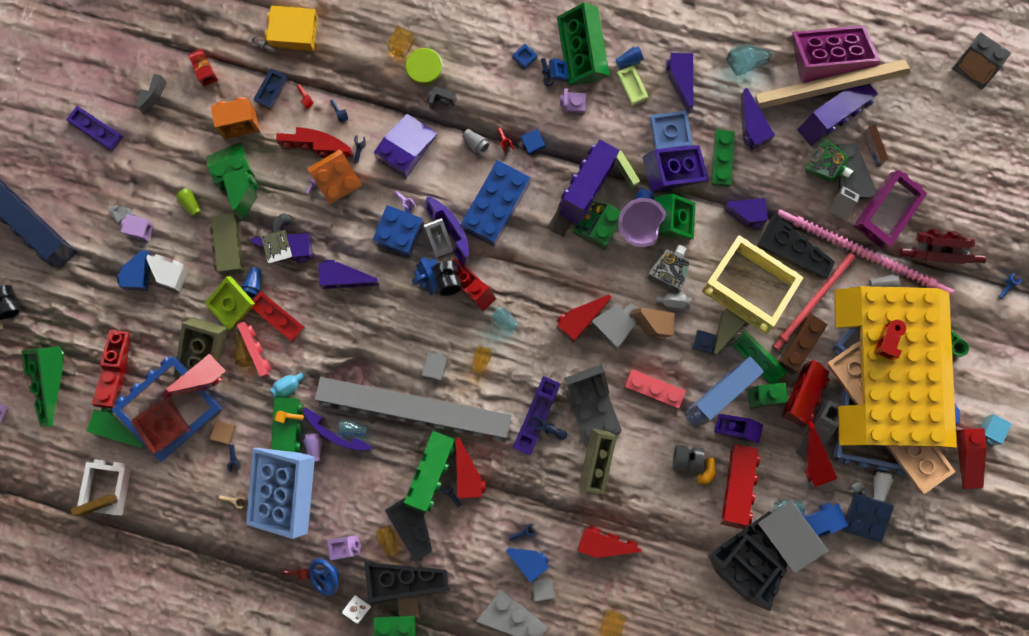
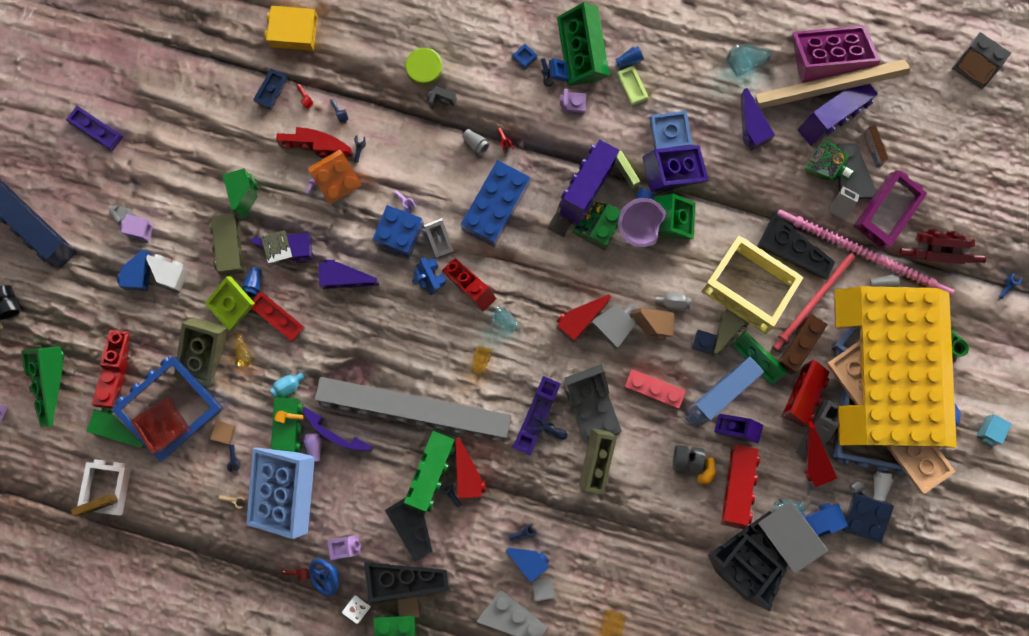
dark grey slope [136,74,166,114] -> none
slope [161,354,225,398] -> none
lime cone [175,188,202,217] -> none
red leg [188,48,218,87] -> none
green slope [206,142,255,190] -> none
orange brick [211,97,260,139] -> none
coral plate [237,322,271,379] -> none
light grey hand [251,36,276,53] -> none
dark grey arm [272,213,292,233] -> none
clear light blue cone [338,418,367,438] -> none
slope [373,114,438,179] -> none
clear yellow cone [375,525,398,557] -> none
clear yellow brick [387,25,415,59] -> none
light grey brick [422,351,448,382] -> none
dark purple slope [424,196,469,266] -> none
black wheel [432,261,462,296] -> none
blue tile [521,129,546,154] -> none
red slope [577,526,642,558] -> none
torso [647,245,690,293] -> none
dark purple slope [665,53,693,113] -> none
green plate [711,130,735,187] -> none
dark purple slope [724,198,768,229] -> none
green torso [747,383,788,408] -> none
red leg [874,319,906,361] -> none
red slope [956,428,987,489] -> none

